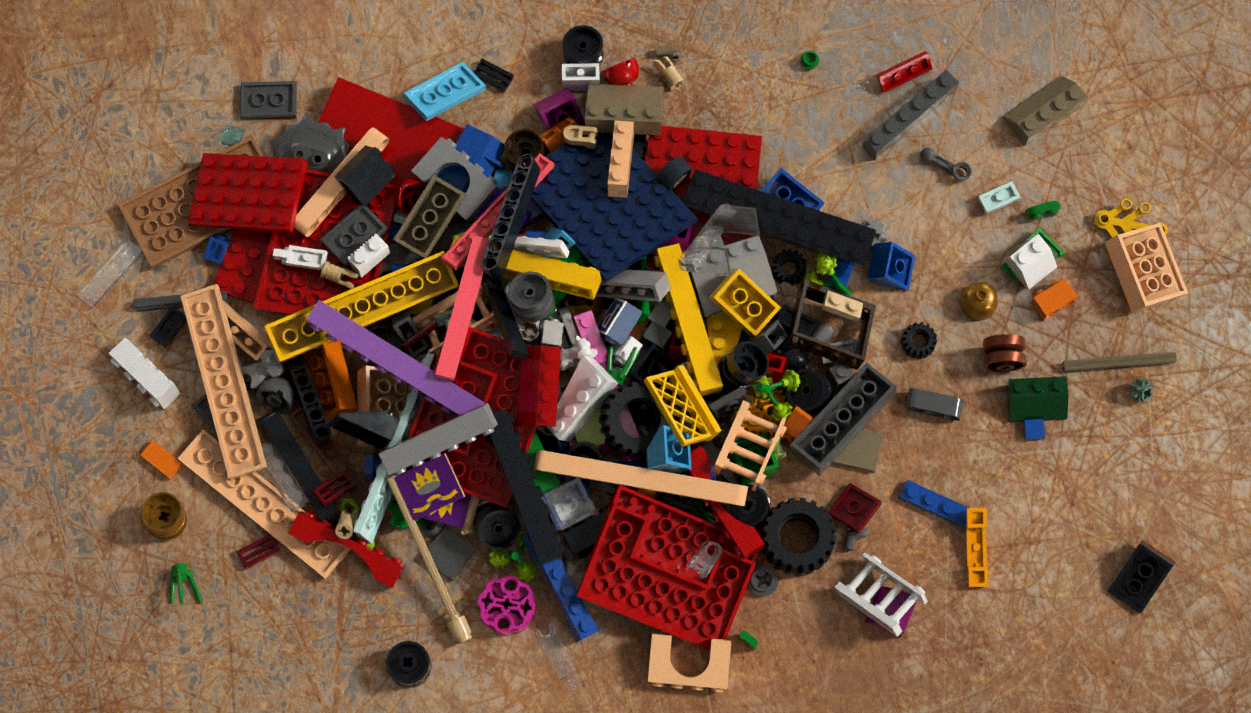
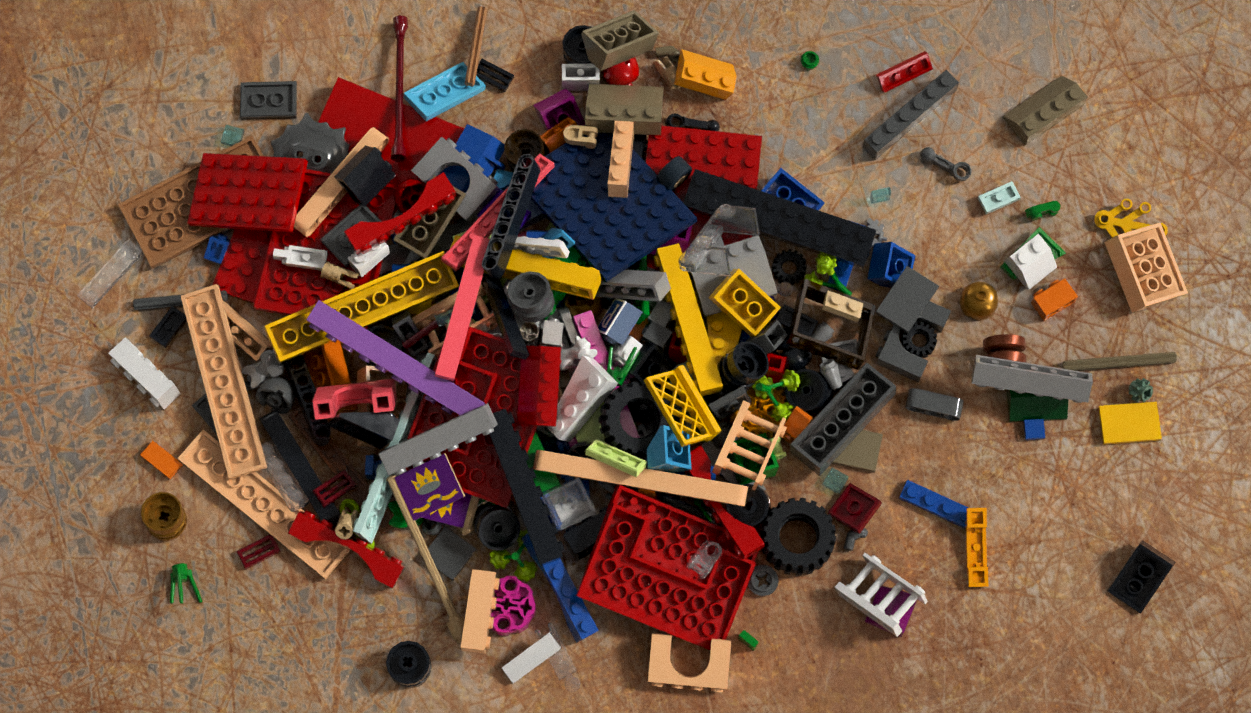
none -> coral arch [312,379,397,420]
none -> red arch [344,172,456,255]
none -> dark red hose [391,15,408,162]
none -> light nougat brick [461,569,500,654]
none -> medium nougat axle [465,6,487,87]
none -> white tile [502,632,561,684]
none -> dark tan slope [581,10,659,71]
none -> yellowish green tile [585,439,647,477]
none -> black piece [665,113,720,131]
none -> light orange slope [674,49,737,100]
none -> light grey cone [819,359,842,389]
none -> clear light blue tile [822,467,849,494]
none -> clear light blue tile [870,187,891,204]
none -> dark grey arch [875,302,951,383]
none -> dark grey tile [876,266,939,333]
none -> light grey brick [972,355,1093,403]
none -> yellow tile [1098,402,1162,445]

